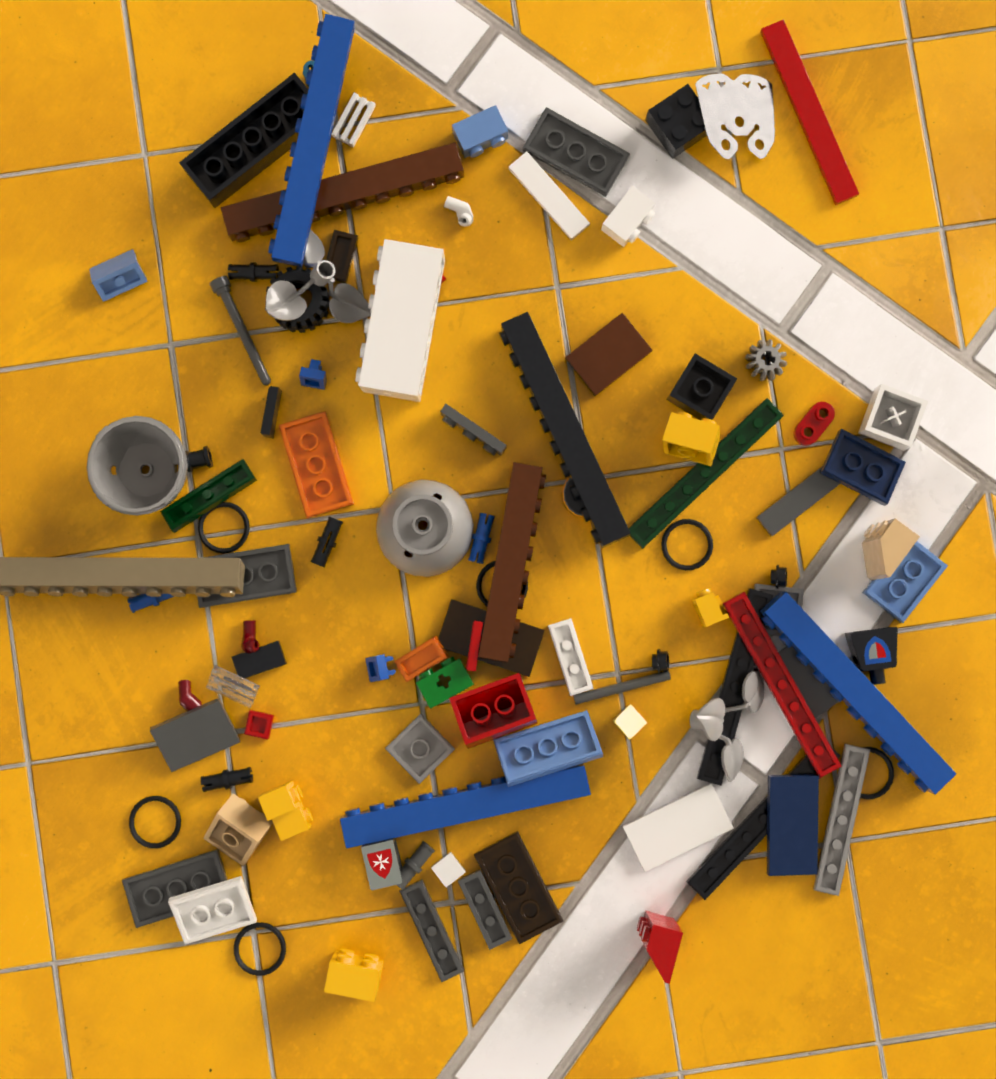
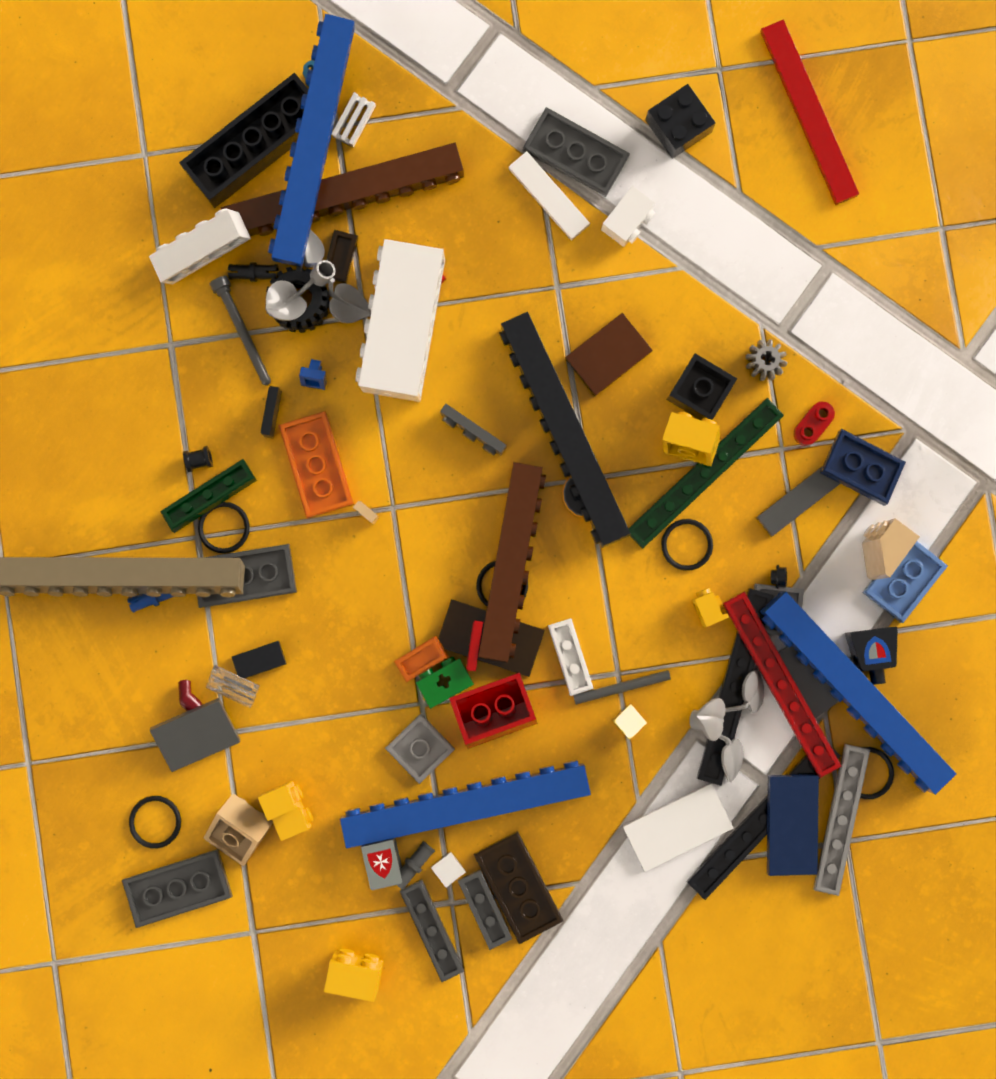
light grey piece [87,416,188,516] -> none
medium blue panel [89,249,148,302] -> none
white tile [168,876,257,944] -> none
black pin [201,767,253,792] -> none
black tyre [234,922,286,976] -> none
dark red arm [241,621,259,654] -> none
red tile [244,710,275,740] -> none
black pin [310,516,343,568] -> none
blue tile [365,654,396,682] -> none
light grey piece [376,480,474,577] -> none
white arm [444,196,474,227] -> none
medium blue brick [452,105,508,158] -> none
blue pin [468,513,495,564] -> none
medium blue tile [493,710,603,787] -> none
red slope [637,910,683,984] -> none
black plate [652,649,669,673] -> none
piece [695,74,775,159] -> none
white brick [858,384,928,451] -> none
none -> white brick [149,209,251,284]
none -> tan tile [353,501,379,525]

